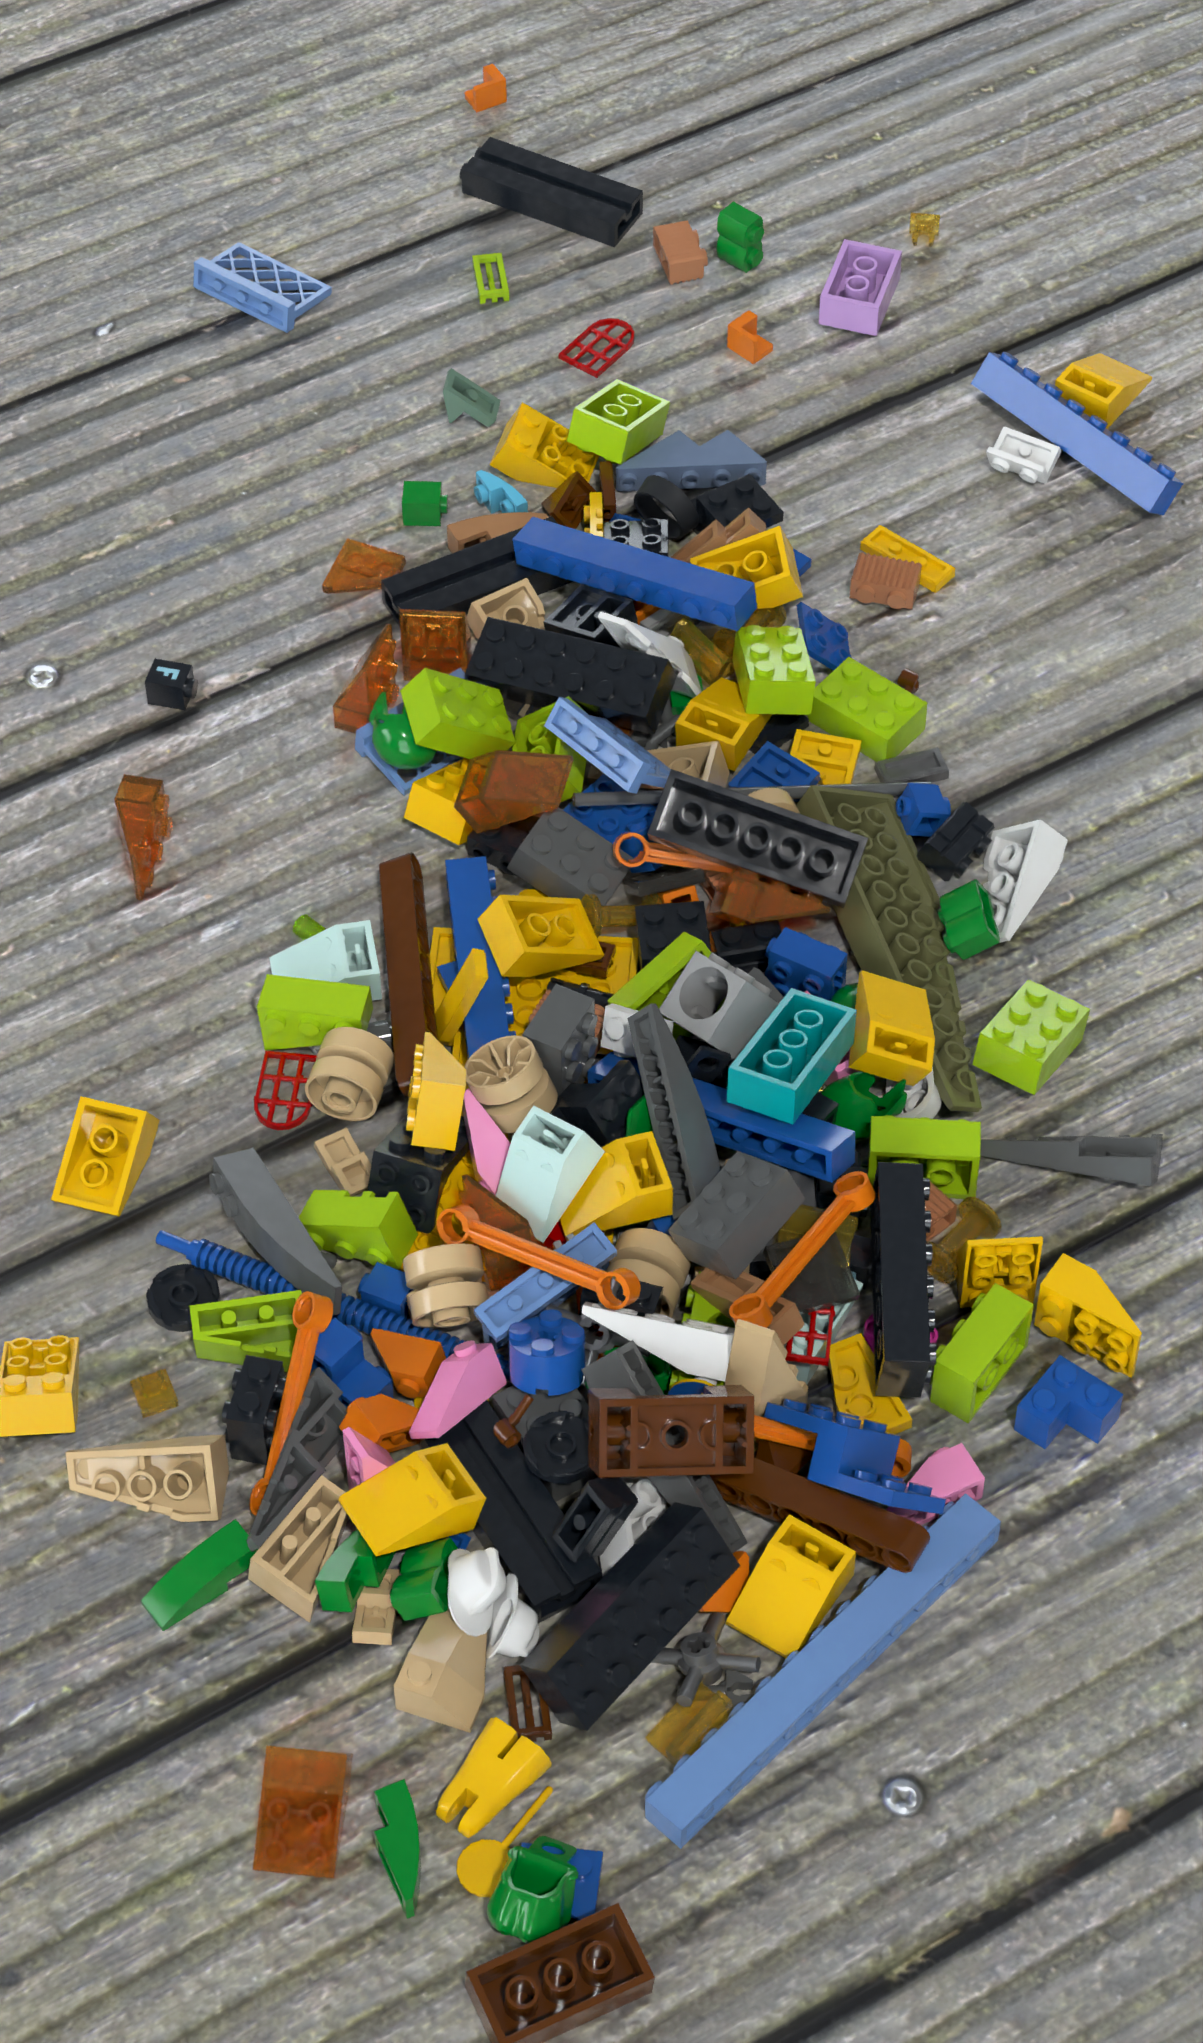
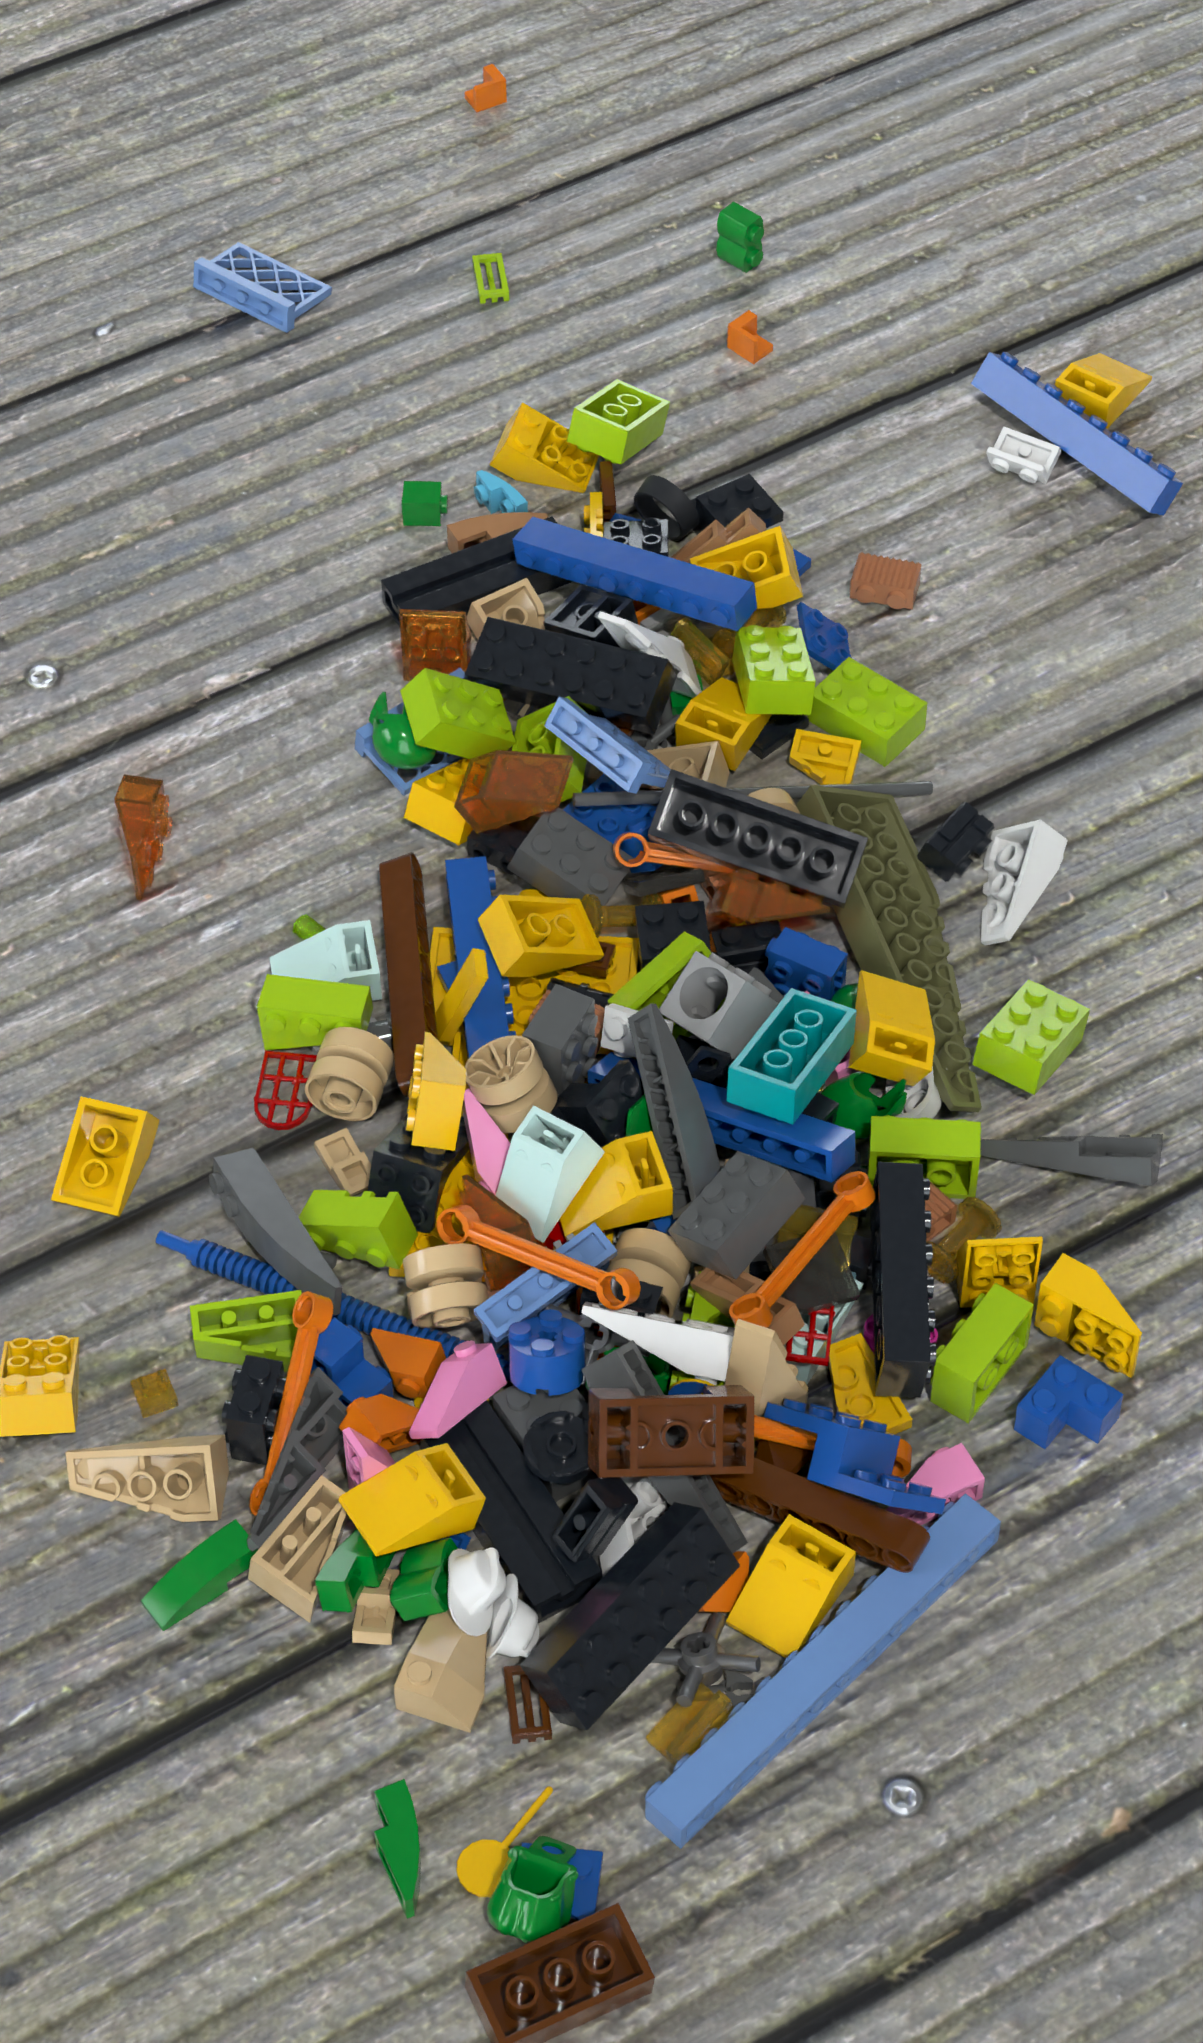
black brick [145,658,198,711] -> none
black tile [146,1264,221,1332] -> none
clear orange slope [253,1745,353,1879] -> none
clear orange wing [322,538,406,594] -> none
clear orange slope [333,624,399,734] -> none
blue brick [358,1262,414,1317] -> none
yellow piece [436,1717,552,1838] -> none
sand green slope [443,368,501,427] -> none
black brick [460,137,643,247] -> none
reddish brown hand [493,1394,534,1448] -> none
reddish brown slope [541,471,597,529] -> none
red window [559,318,634,378] -> none
sand blue slope [616,430,767,492] -> none
nougat brick [653,220,708,285] -> none
blue wing [728,741,821,802] -> none
lavender brick [819,239,902,336] -> none
yellow tile [860,525,955,593] -> none
flat silver tile [875,747,949,783] -> none
blue brick [896,783,951,837] -> none
reddish brown hand [897,668,919,693] -> none
clear yellow tile [909,213,940,247] -> none
green brick [938,879,1000,960] -> none

